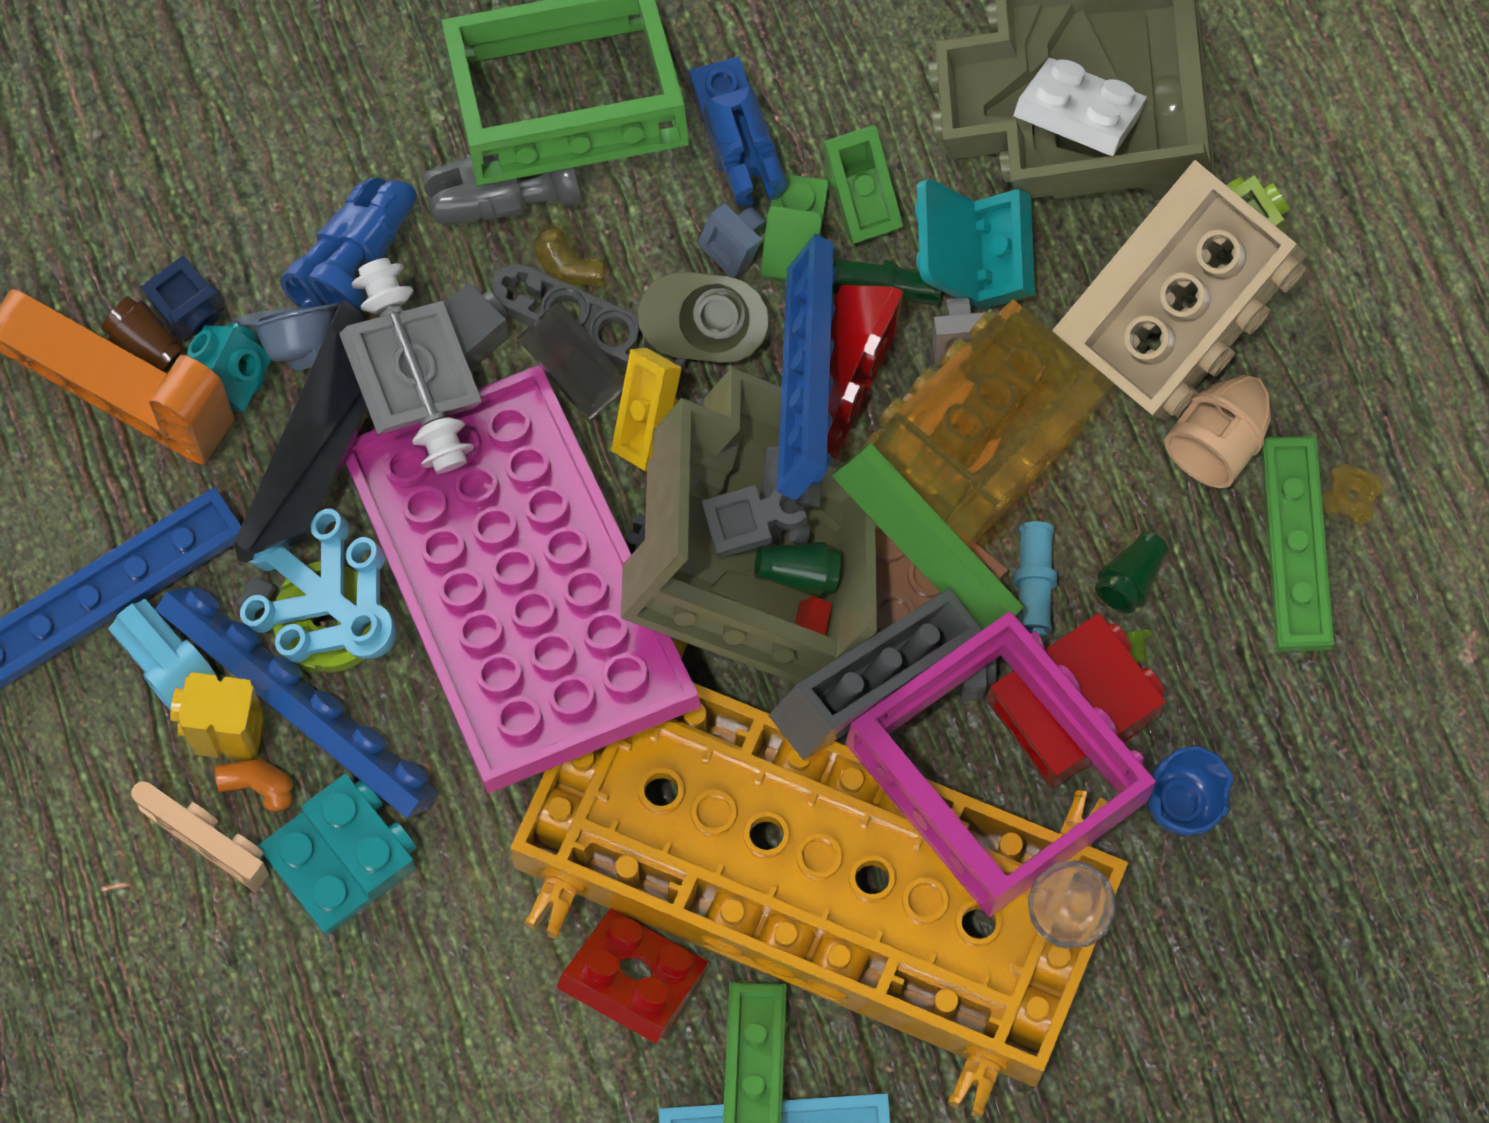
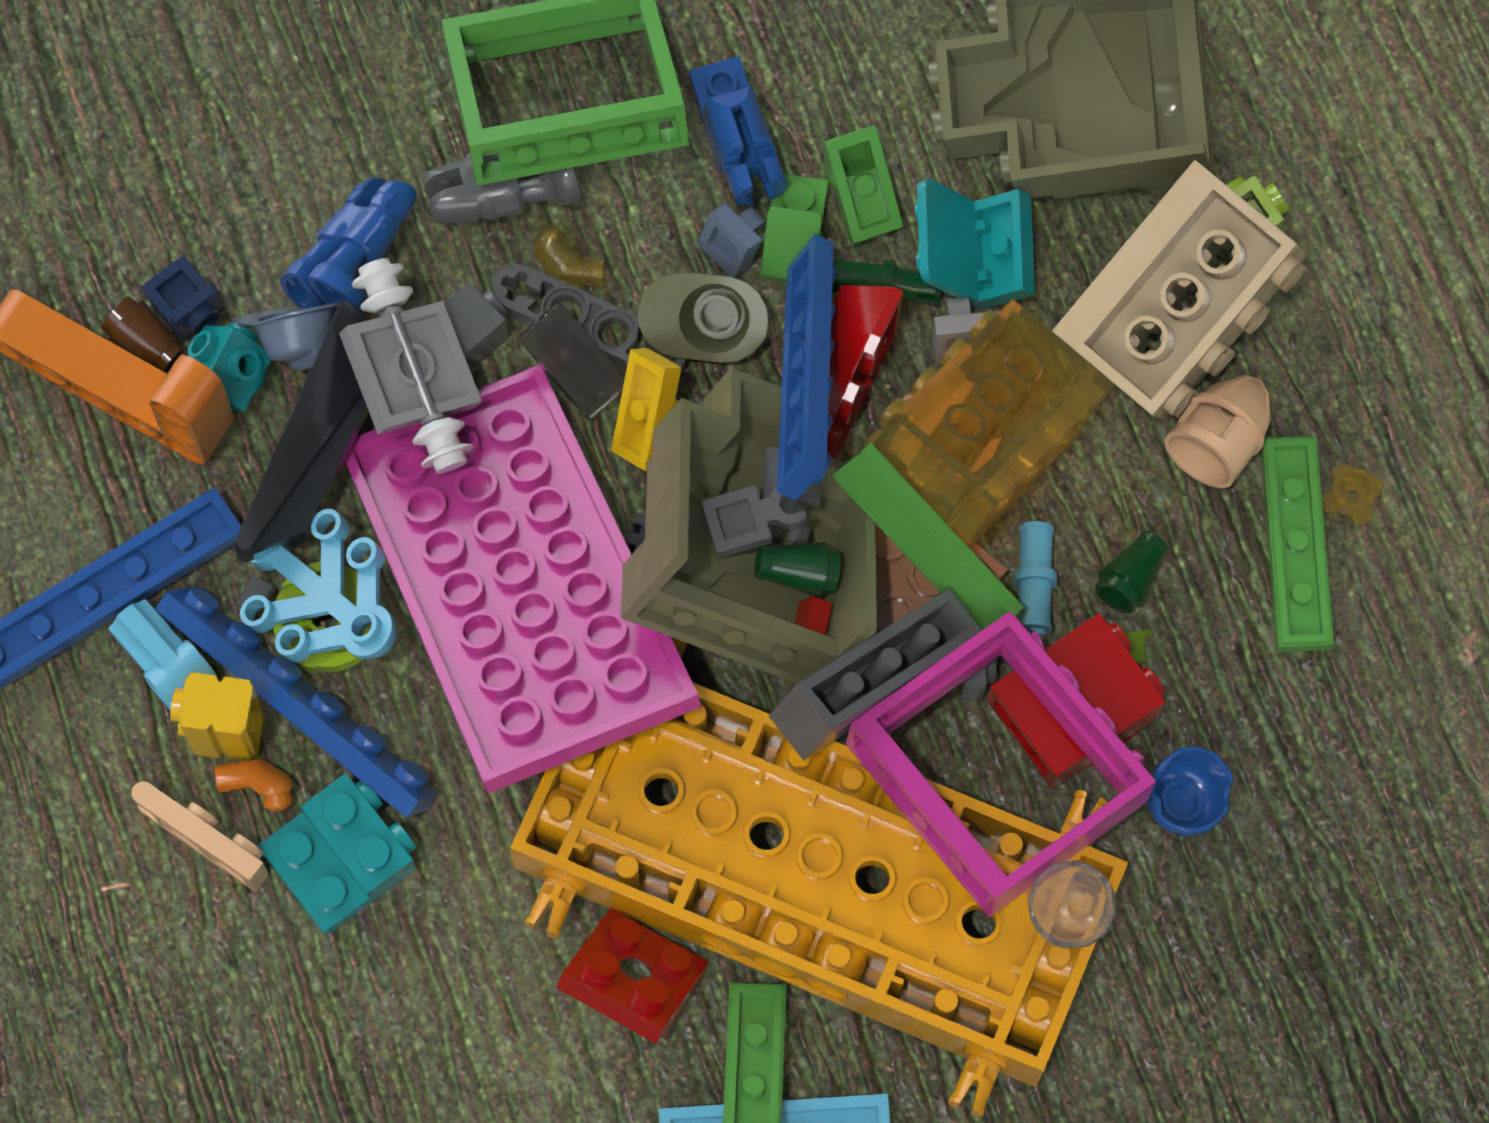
white plate [1013,57,1147,157] -> none

